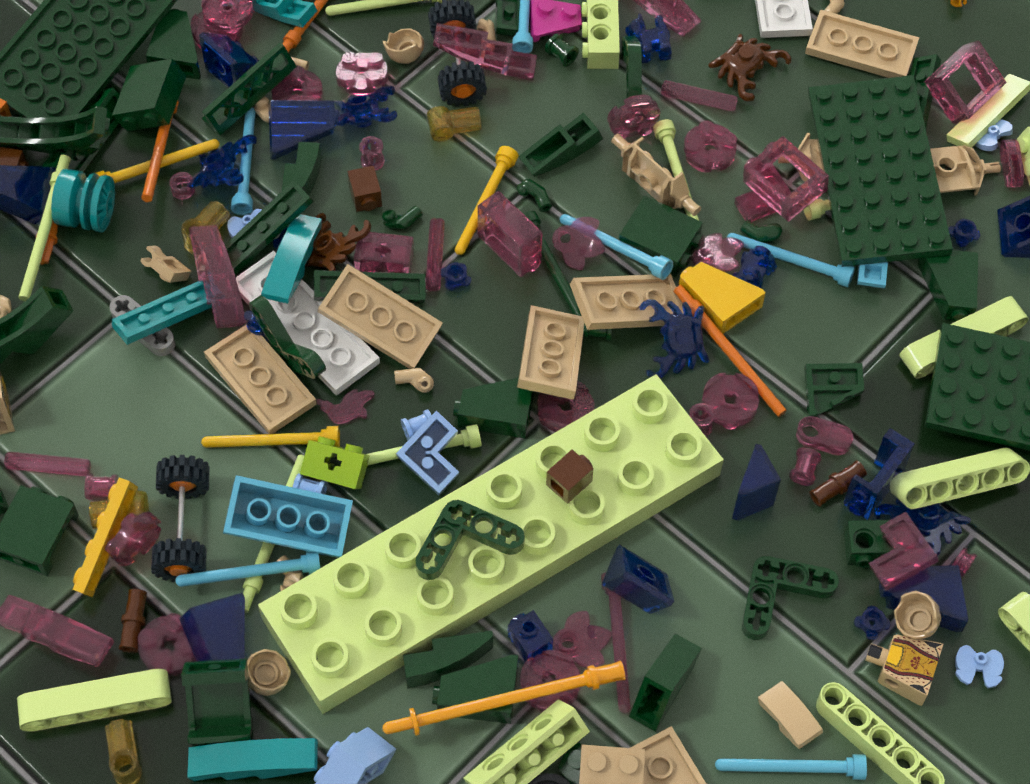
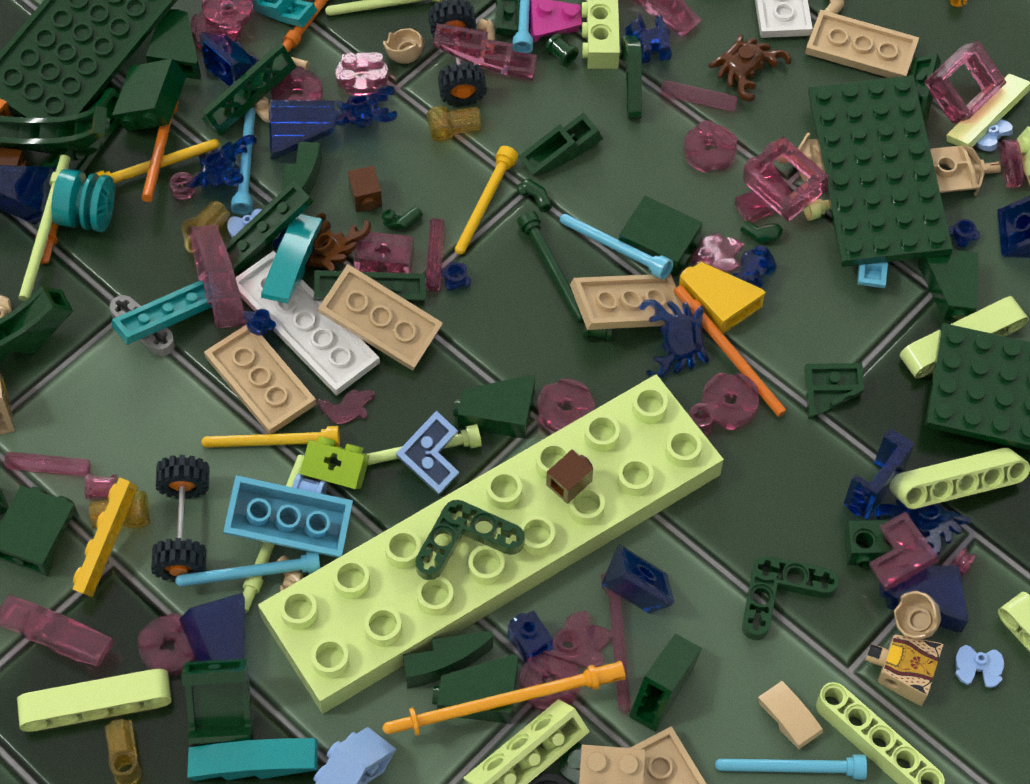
clear pink plate [105,512,161,566] -> none
reddish brown pin [119,589,147,653] -> none
tan plate [140,245,191,283] -> none
tan hair [247,649,291,696] -> none
dark green beam [249,295,326,379] -> none
clear pink bush [359,136,384,171] -> none
tan arm [394,368,434,393] -> none
light blue bush [401,409,432,440] -> none
clear pink window [478,191,542,277] -> none
tan plate [517,305,584,400] -> none
clear pink plate [552,217,605,270] -> none
clear pink plate [607,95,661,138] -> none
tan plate [611,134,701,216] -> none
yellowish green piece [653,119,699,220] -> none
medium azure piece [727,233,855,288] -> none
clear blue slope [732,444,781,521] -> none
clear pink bush [789,447,821,486] -> none
clear pink piece [796,416,853,455] -> none
reddish brown pin [809,460,867,507] -> none
clear blue plate [854,606,890,640] -> none

